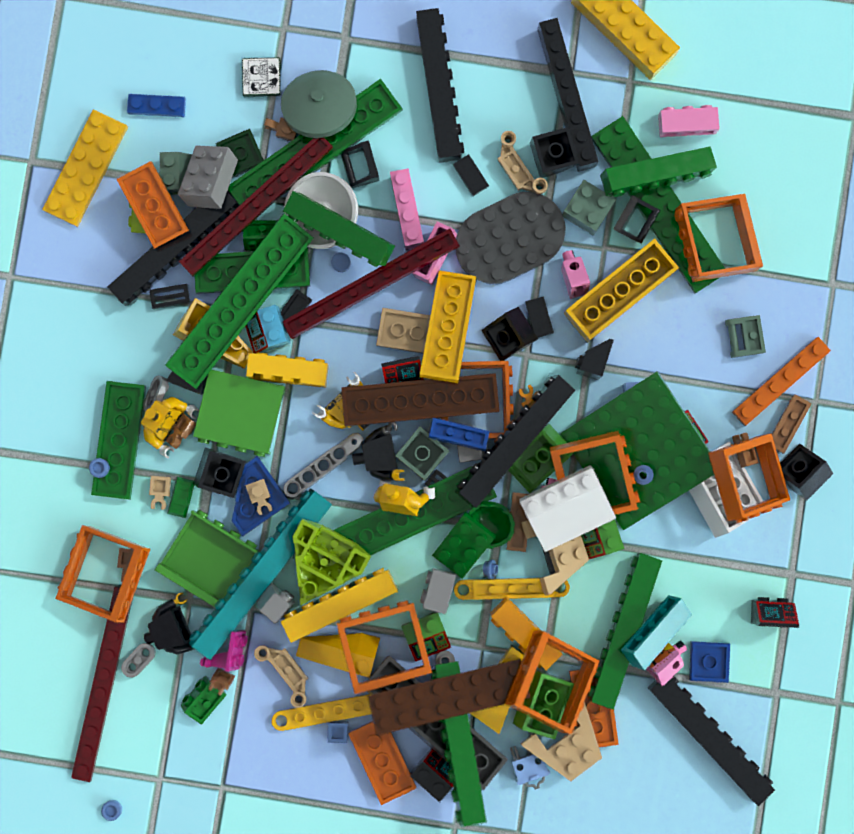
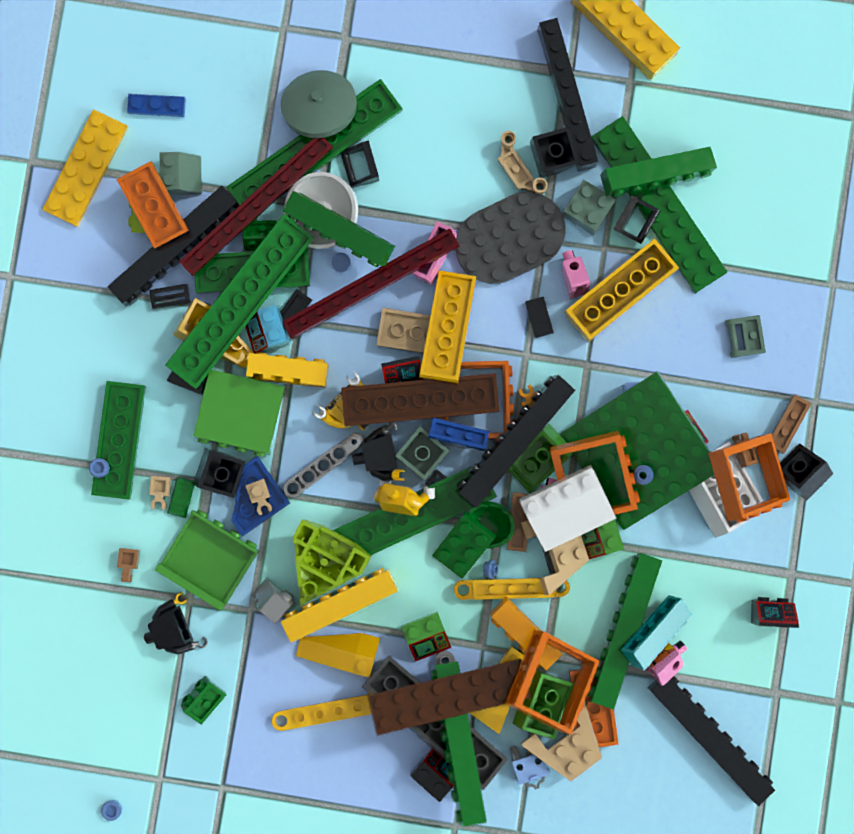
orange window [55,525,150,623] -> none
dark red plate [71,586,133,782] -> none
light grey plate [121,643,156,677] -> none
yellow torso [141,397,199,458] -> none
light grey plate [143,375,169,411] -> none
medium nougat plate [166,414,196,449] -> none
light grey brick [178,145,238,209] -> none
teal brick [189,489,332,660] -> none
dark pink plate [200,630,248,672] -> none
medium nougat plate [209,668,235,695] -> none
dark green tile [215,129,264,178] -> none
tile [242,57,281,97] -> none
tan plate [254,645,309,708] -> none
medium nougat plate [264,118,297,141] -> none
medium blue plate [328,722,348,743] -> none
orange window [336,600,432,694] -> none
orange plate [348,721,417,805] -> none
bright pink brick [390,168,424,250] -> none
black brick [416,8,464,163] -> none
light grey brick [420,568,456,614] -> none
black tile [453,154,489,197] -> none
light grey brick [457,445,485,463] -> none
black slope [481,307,538,361] -> none
black slope [574,339,614,380] -> none
bright pink brick [658,105,719,137] -> none
orange window [675,194,763,282] -> none
blue tile [689,641,730,683] -> none
orange plate [732,336,831,426] -> none

